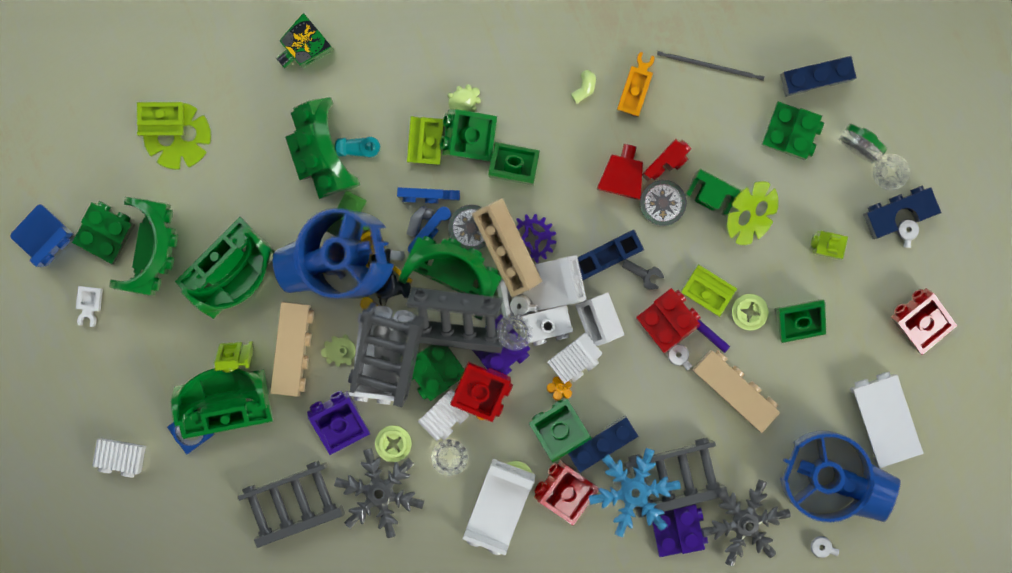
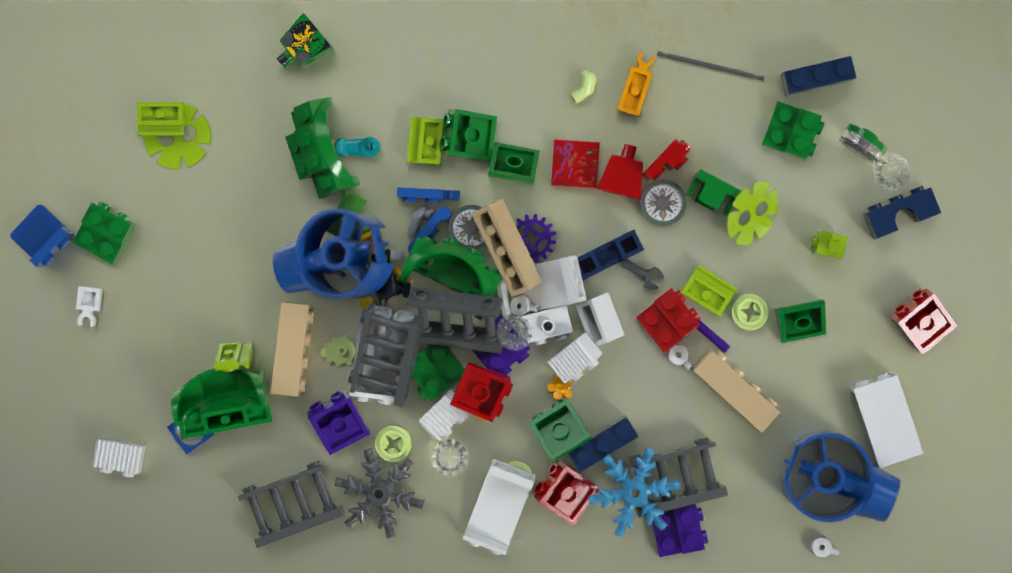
green piece [109,197,178,295] -> none
green piece [175,217,275,319] -> none
yellowish green piece [447,84,481,111] -> none
dark grey piece [701,479,791,566] -> none
white piece [897,219,919,248] -> none
none -> red tile [551,139,600,188]

